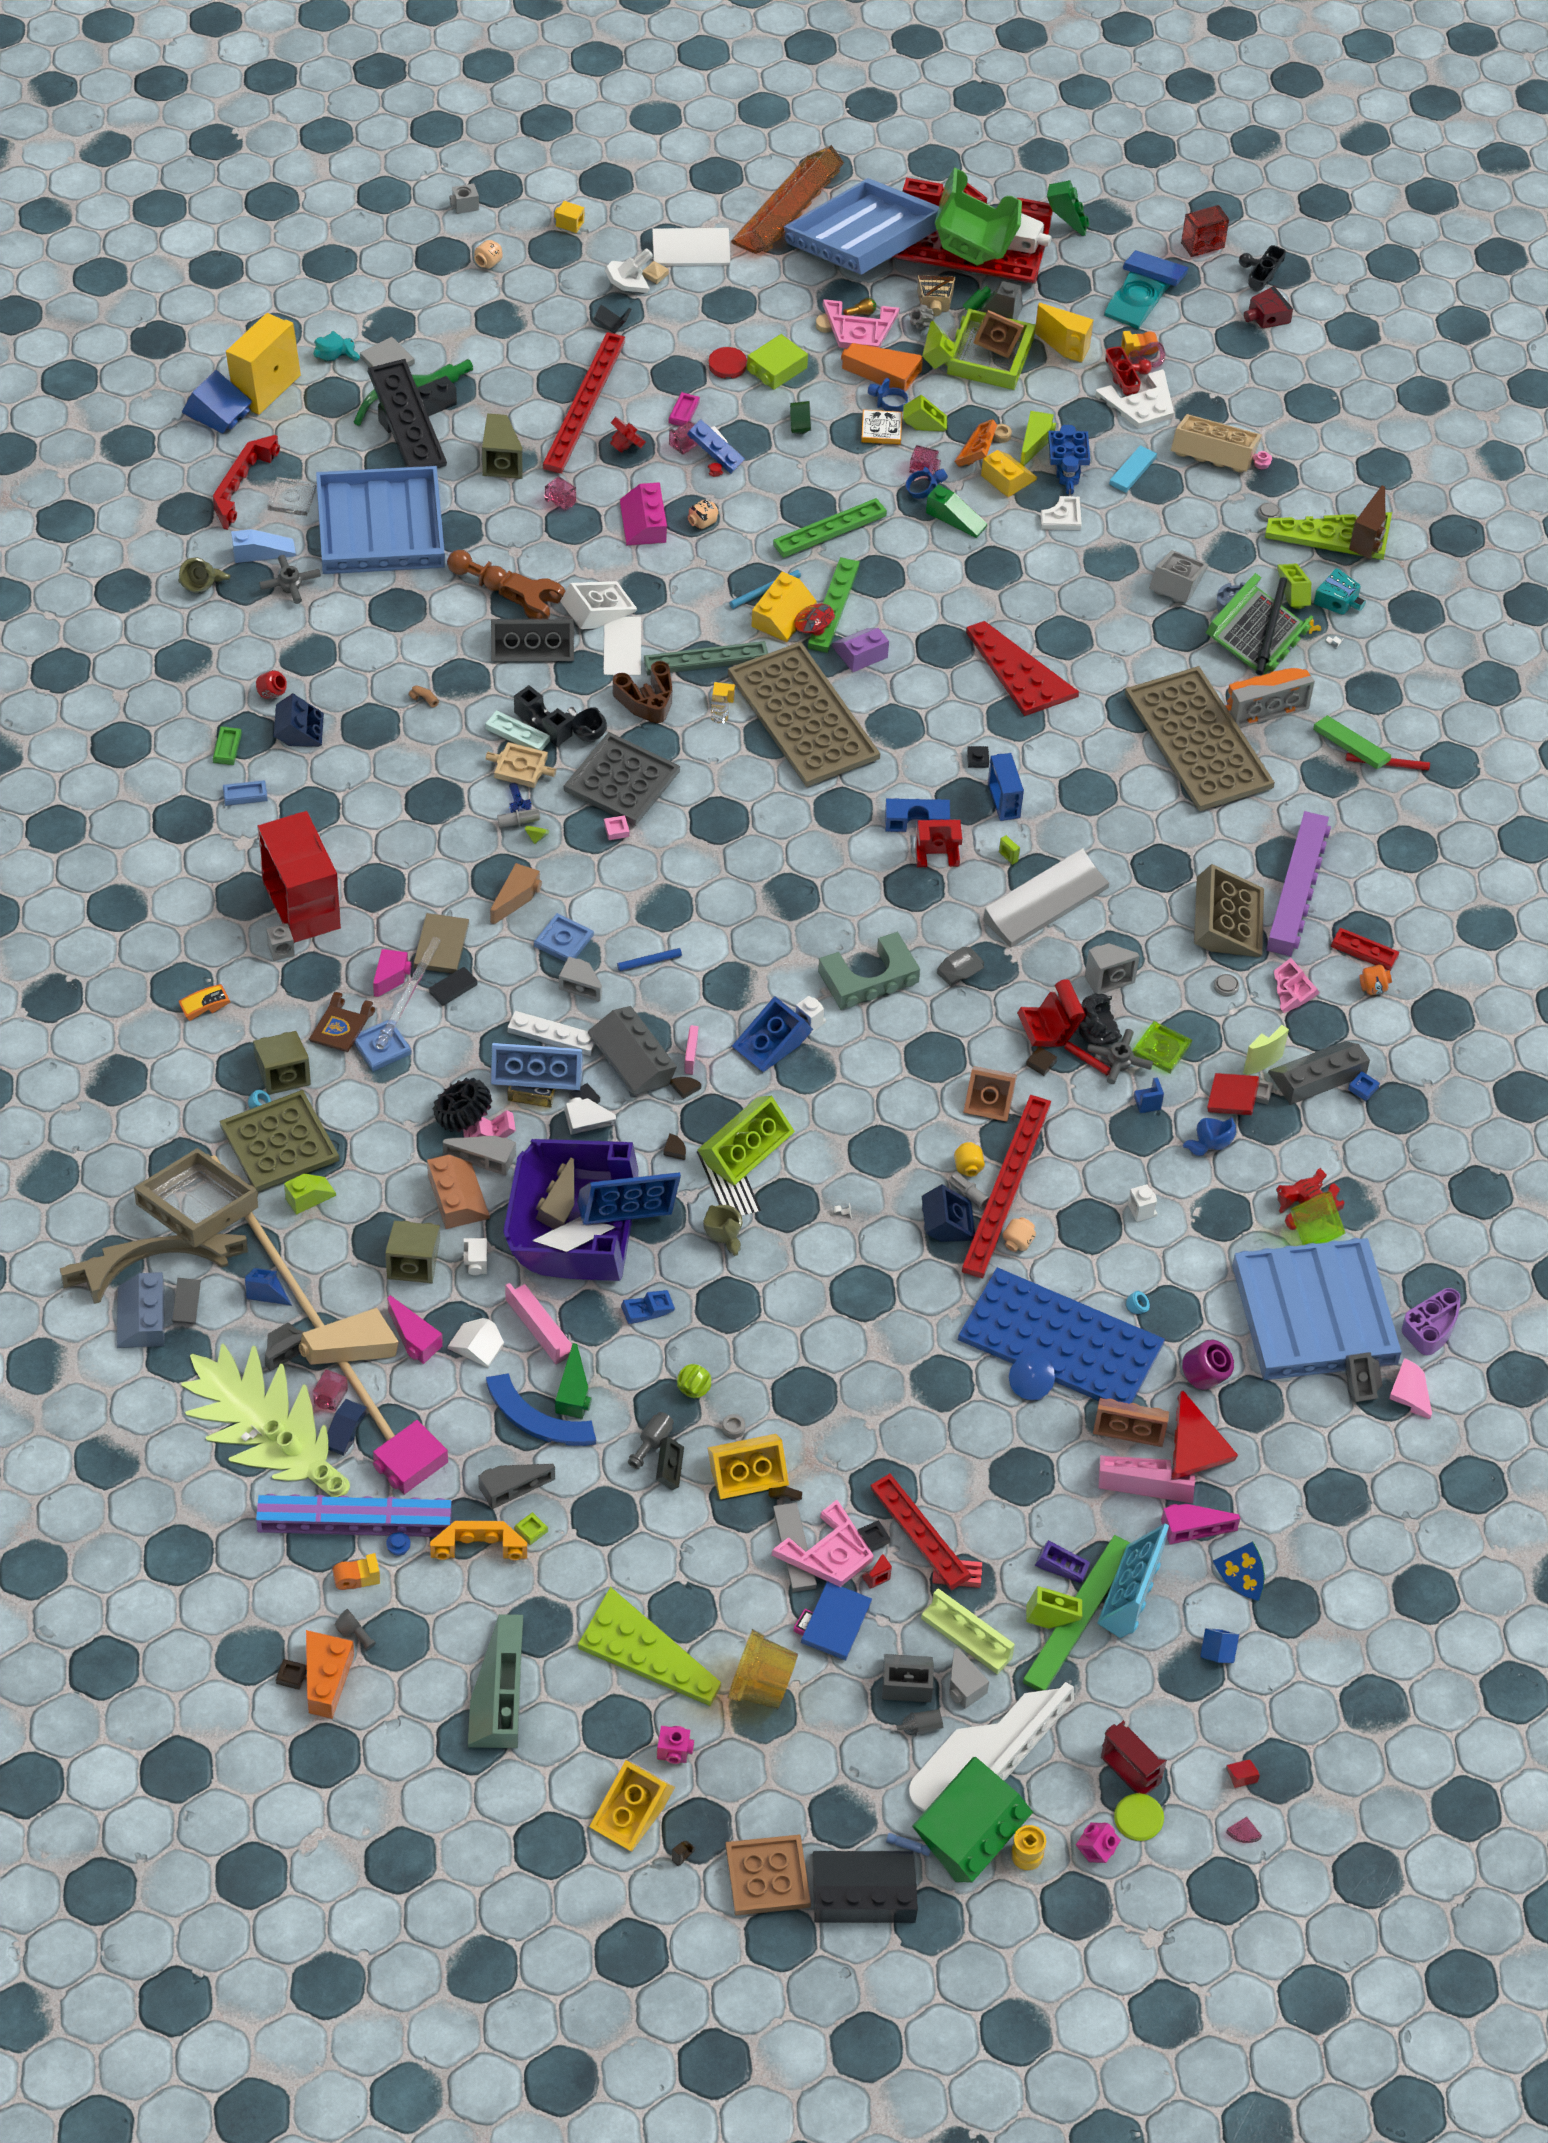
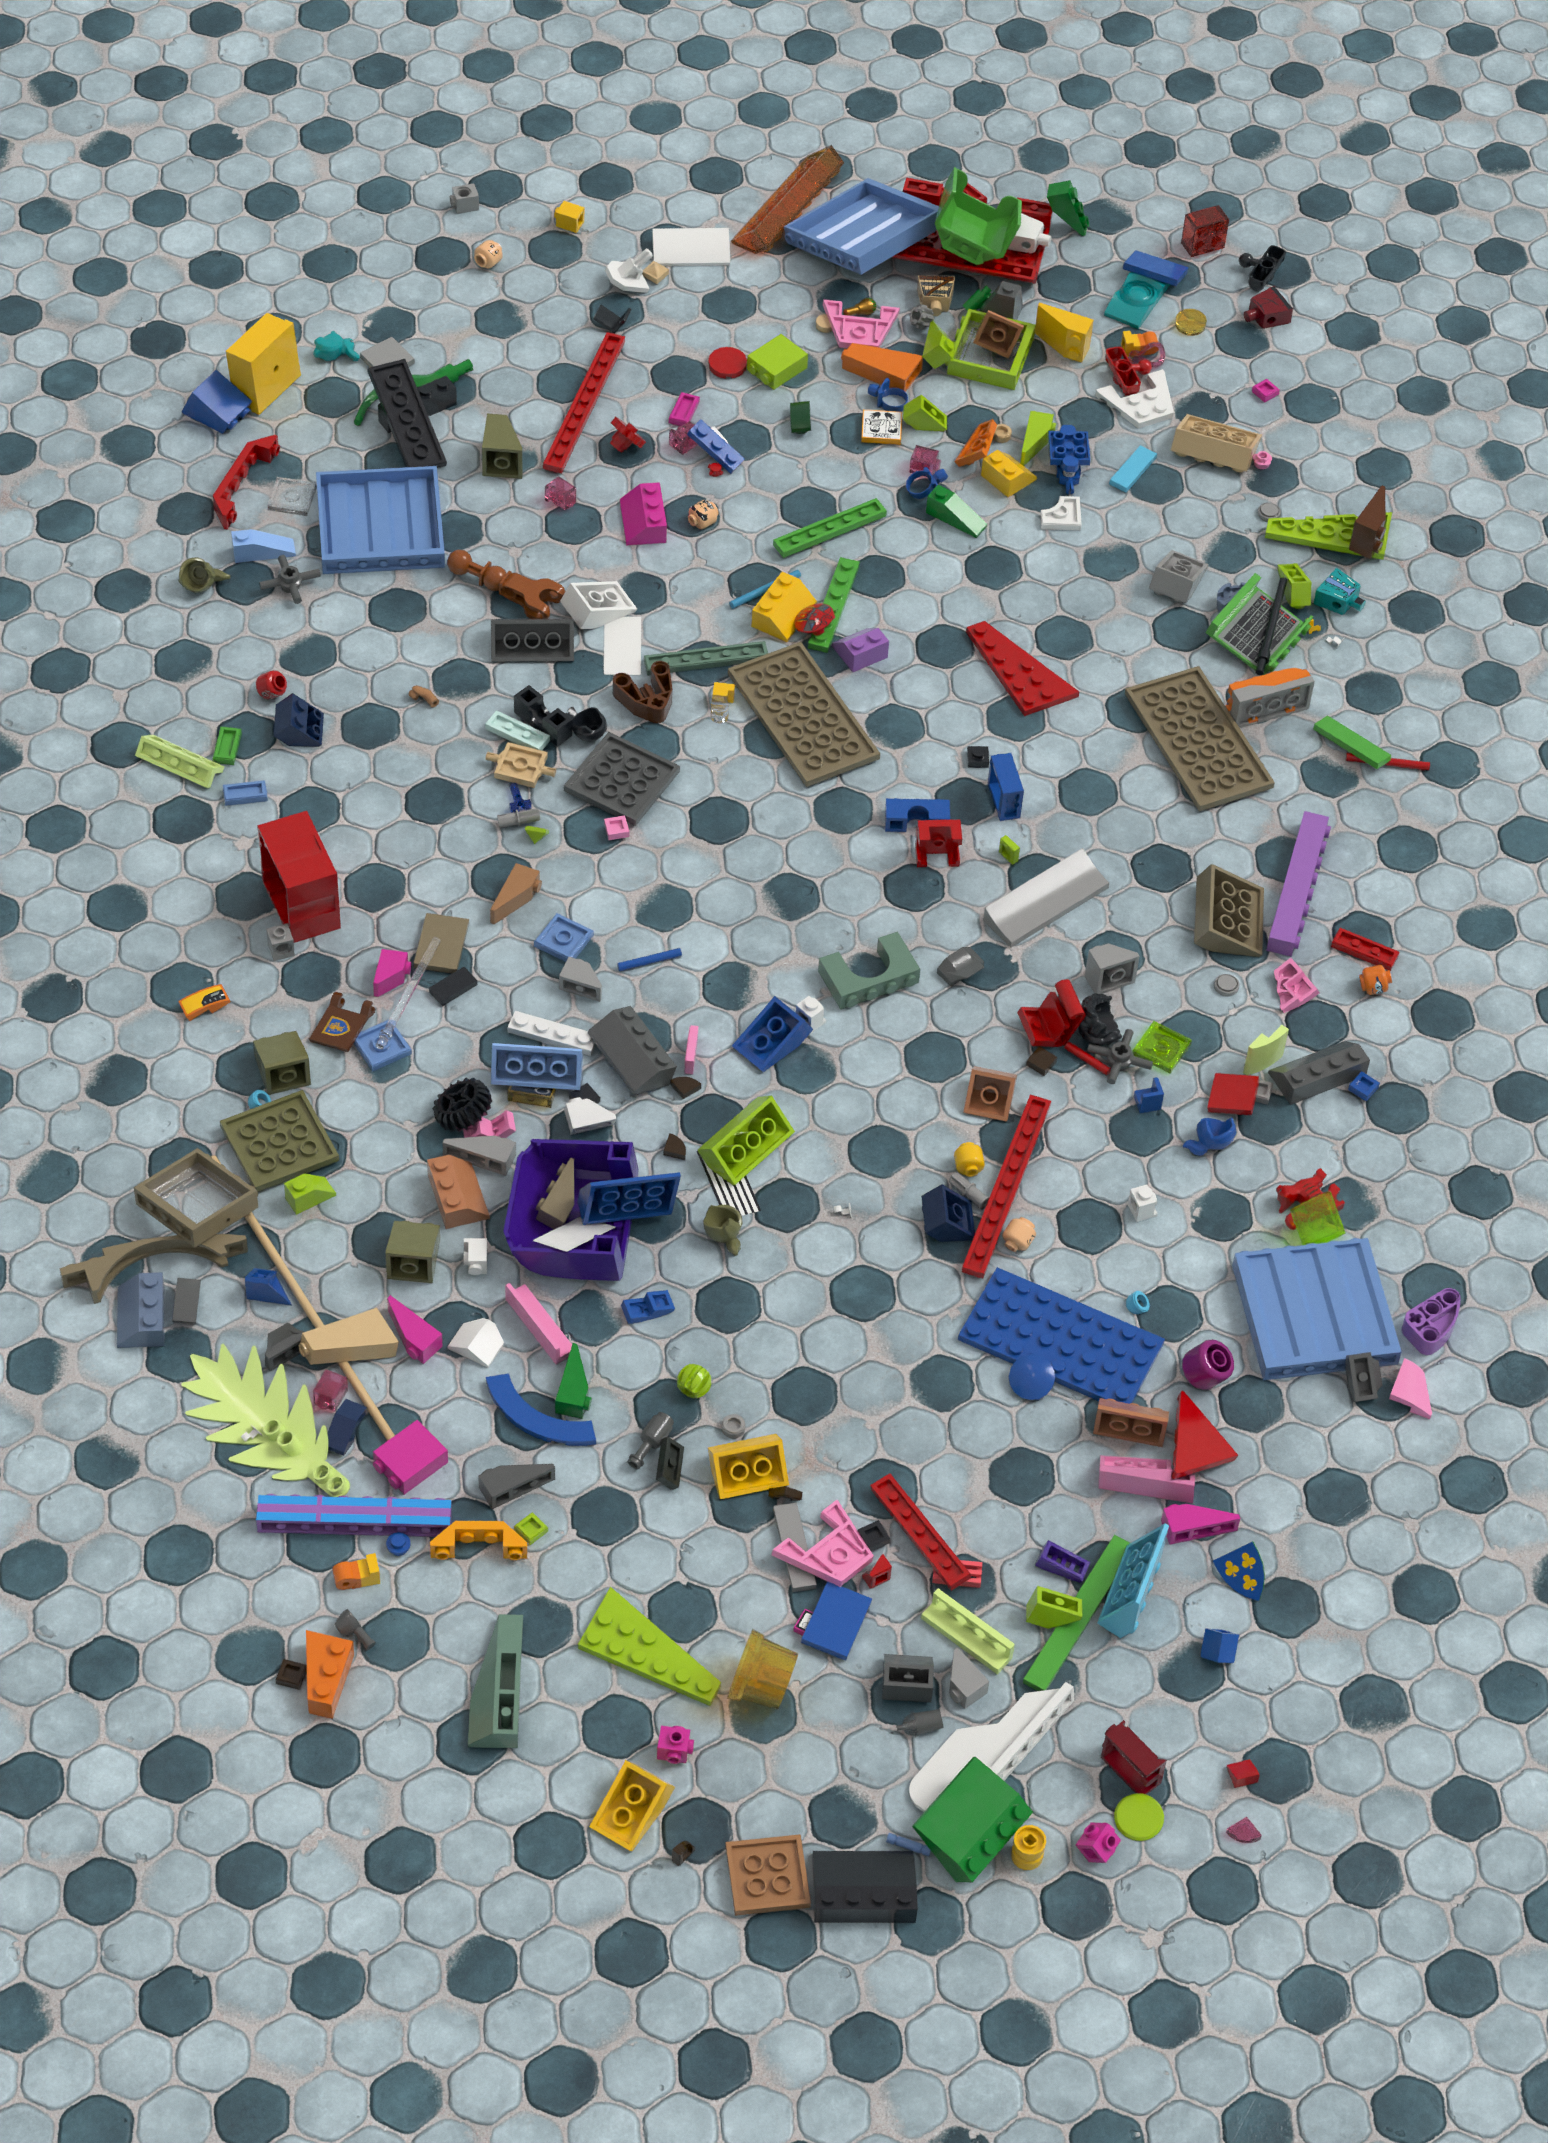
none -> yellowish green fence [135,735,224,788]
none -> clear yellow piece [1175,309,1207,336]
none -> dark pink tile [1252,379,1280,403]

